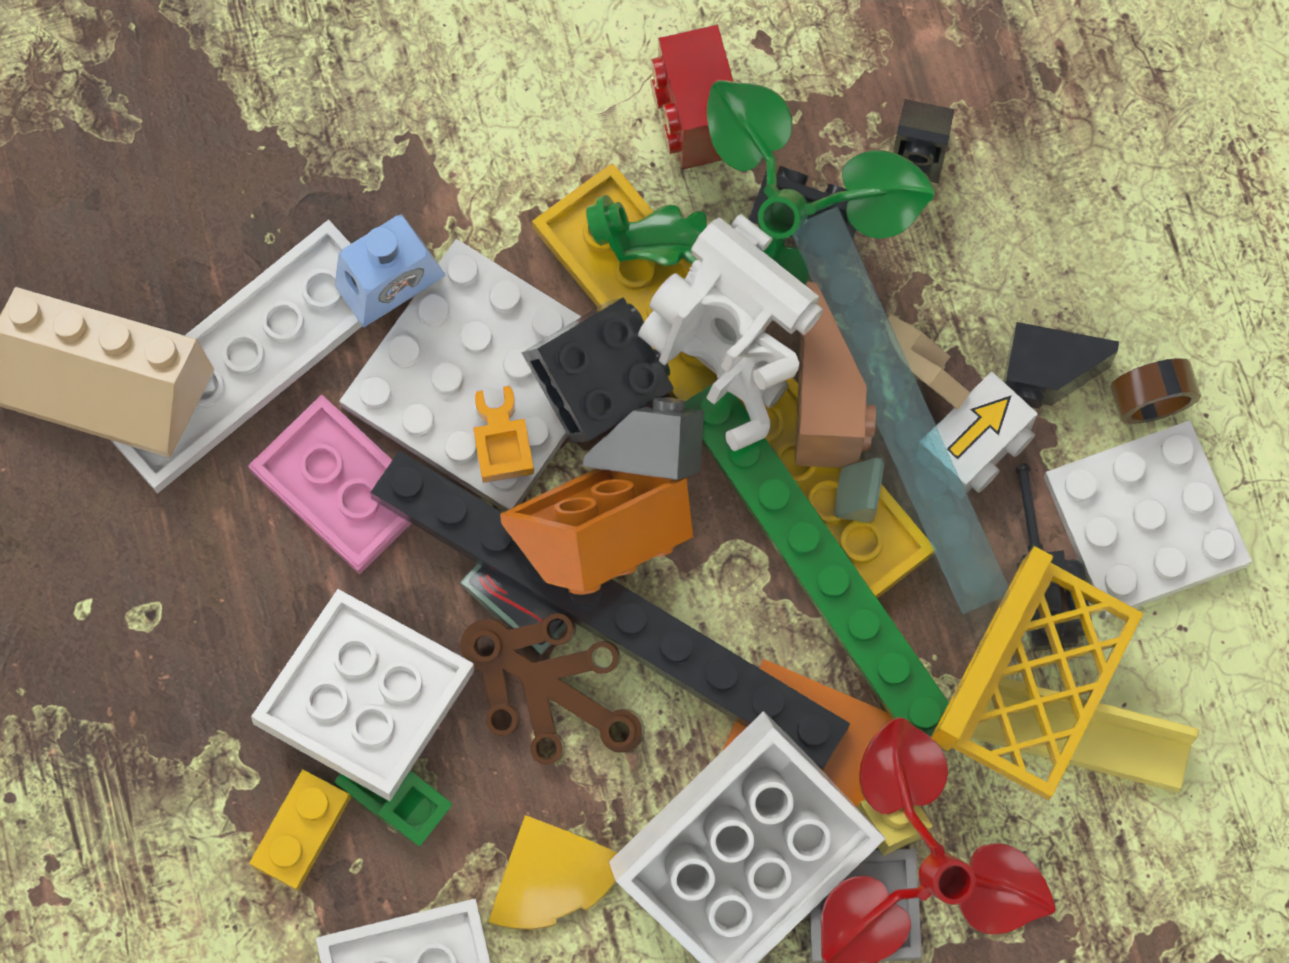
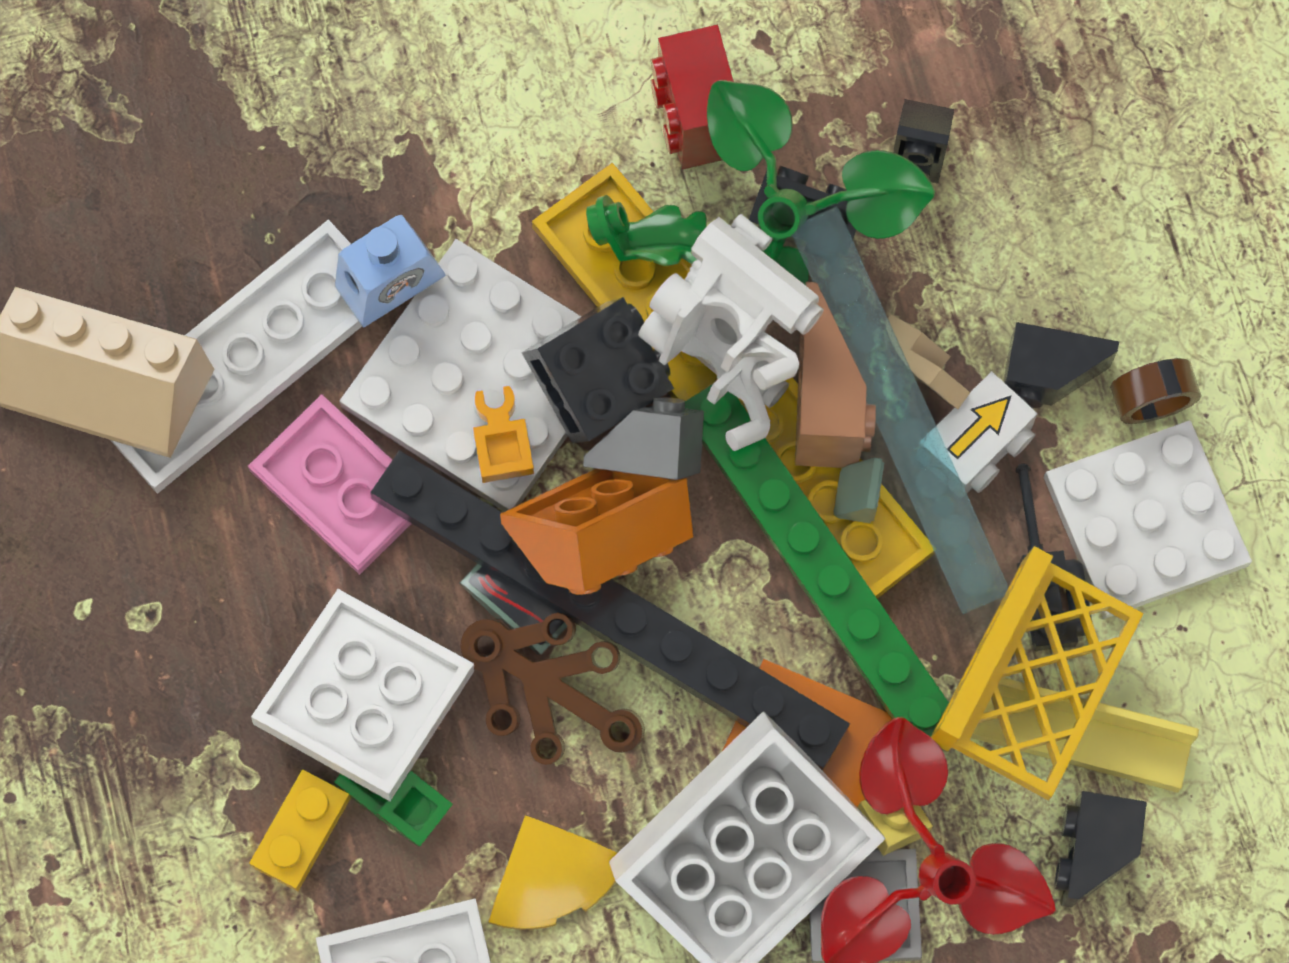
none -> black slope [1054,791,1147,908]

